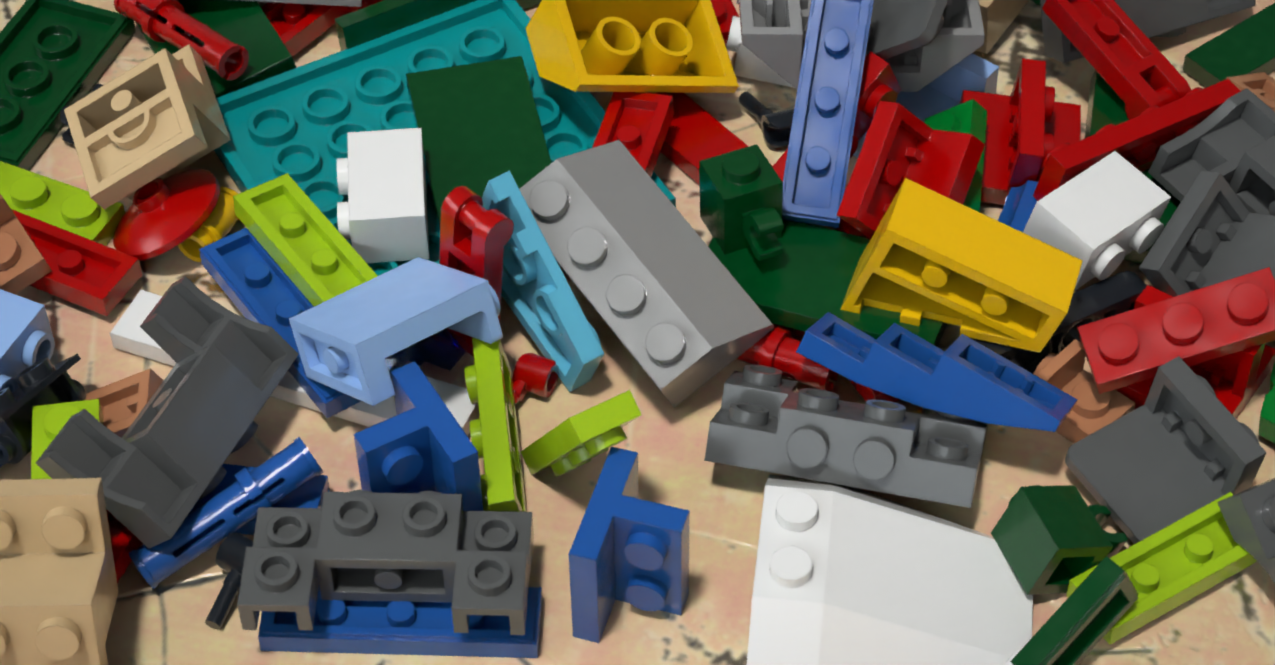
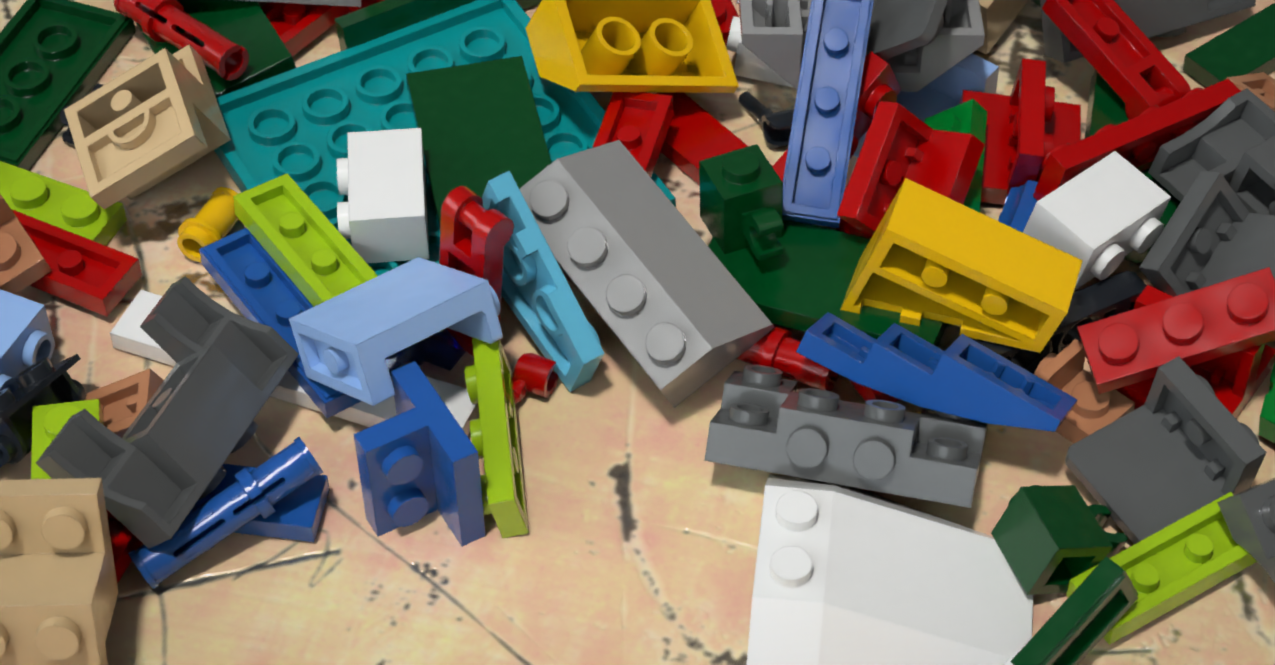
red dish [113,169,220,261] -> none
black hand [205,532,253,630] -> none
dark grey bracket [237,490,534,635] -> none
blue tile [258,586,542,658] -> none
lime plate [521,390,642,477] -> none
blue bracket [569,446,689,643] -> none

